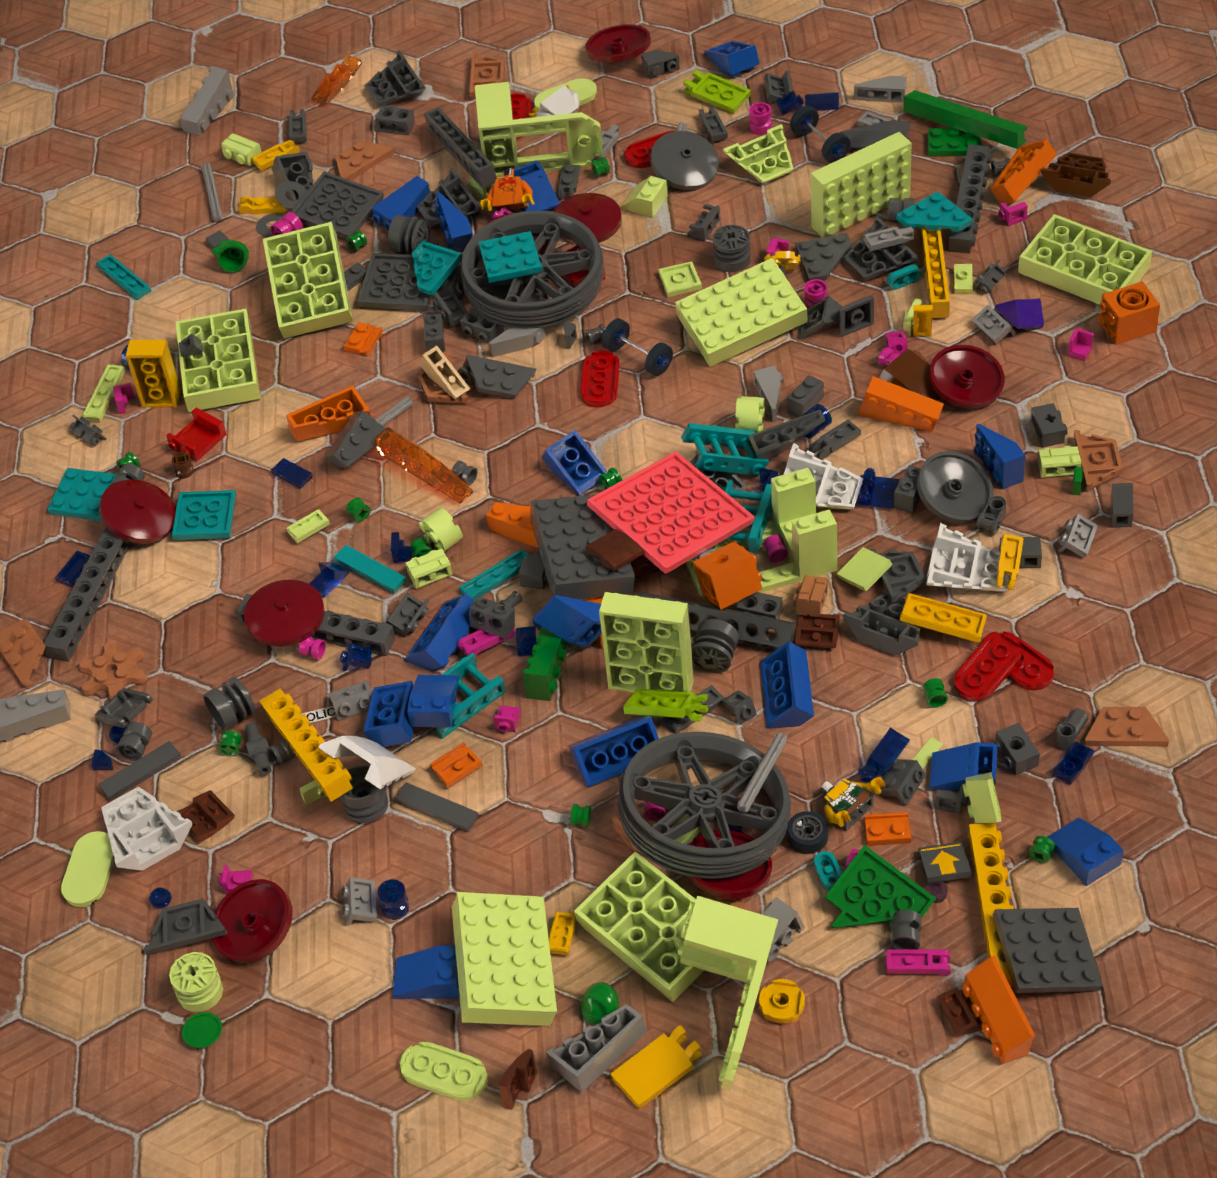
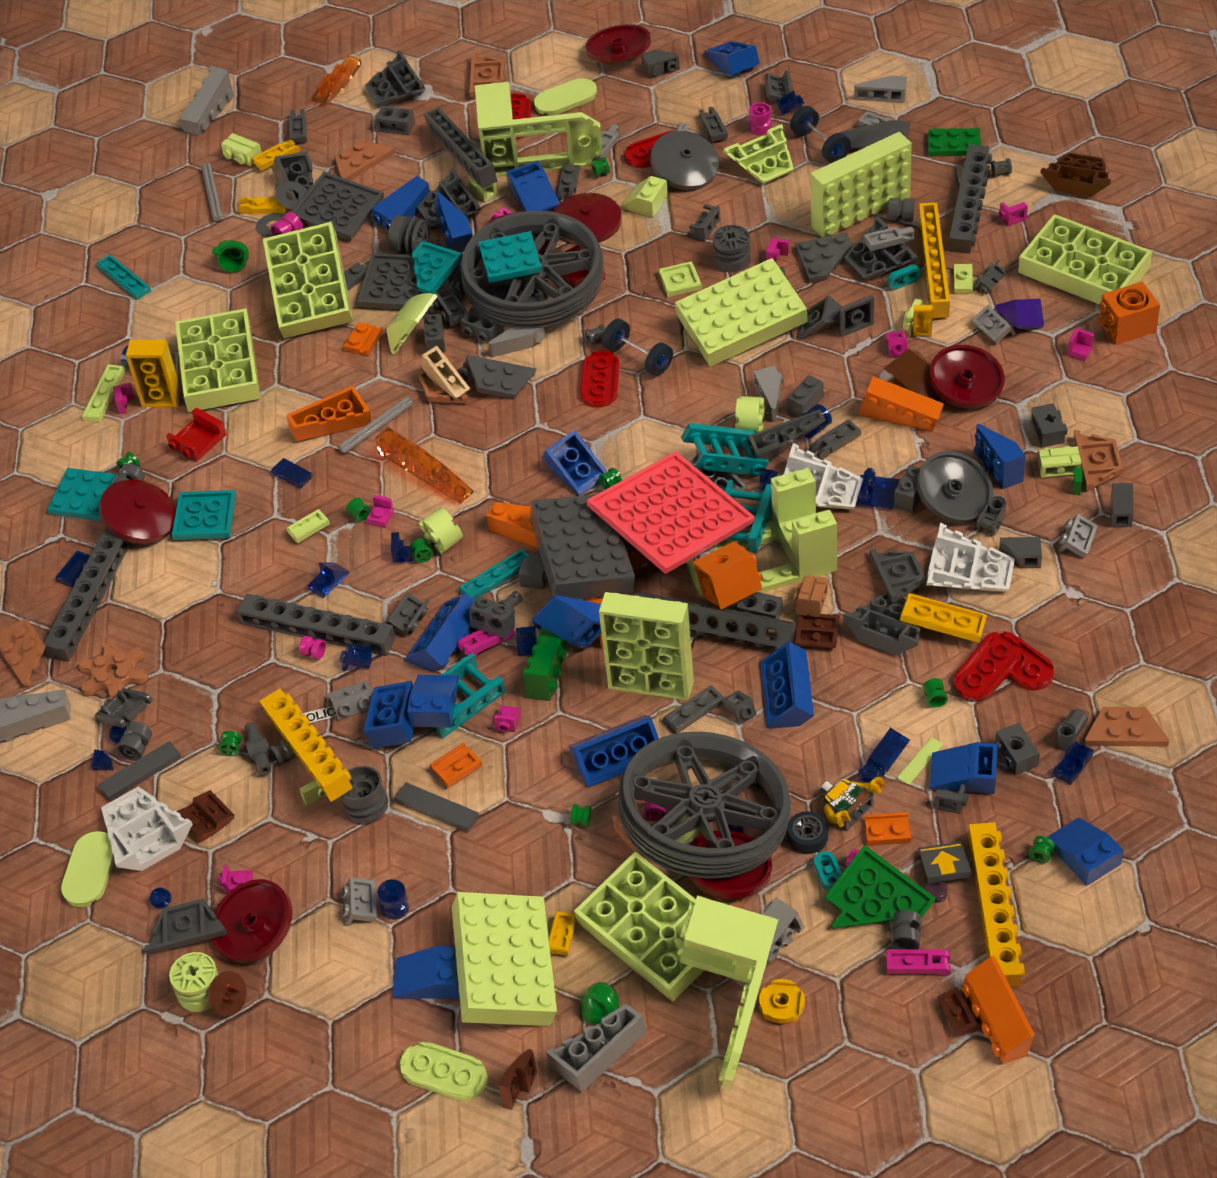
dark grey hinge [70,415,107,445] -> none
reddish brown wheel [172,452,194,479] -> none
dark grey slope [179,334,203,357] -> none
green piece [182,1012,222,1048] -> none
dark grey wheel [203,676,256,731] -> none
dark grey tile [205,230,229,248] -> none
dark red dish [244,580,325,647] -> none
white wedge [319,736,416,789] -> none
dark grey wedge [325,410,391,469] -> none
teal tile [334,545,407,594] -> none
green wheel [345,230,367,252] -> none
yellowish green brick [406,549,453,589] -> none
dark grey wheel [451,461,478,485] -> none
orange torso [480,168,534,211] -> none
white torso [529,85,579,118] -> none
dark grey slope [563,321,577,349] -> none
copper slope [586,529,644,571] -> none
yellow tile [610,1025,702,1110] -> none
lime tile [623,689,709,722] -> none
lime tile [683,70,751,114] -> none
dark grey wheel [691,619,739,673] -> none
light grey axle [737,732,787,813] -> none
dark pink wheel [763,535,788,562] -> none
yellow plate [764,251,801,272] -> none
dark pink wheel [804,279,828,309] -> none
clear blue tile [805,92,839,111] -> none
yellowish green tile [837,547,892,592] -> none
dark pink wheel [878,347,901,366] -> none
dark grey bracket [880,759,926,805] -> none
teal plate [896,191,973,232] -> none
green tile [904,90,1027,149] -> none
yellowish green slope [962,772,1001,823] -> none
orange wedge [990,138,1057,204] -> none
dark grey plate [993,908,1103,993] -> none
yellow hinge [996,534,1024,591] -> none
none -> copper piece [208,971,247,1016]
none -> dark pink bracket [367,495,394,528]
none -> yellowish green wedge [386,293,437,355]

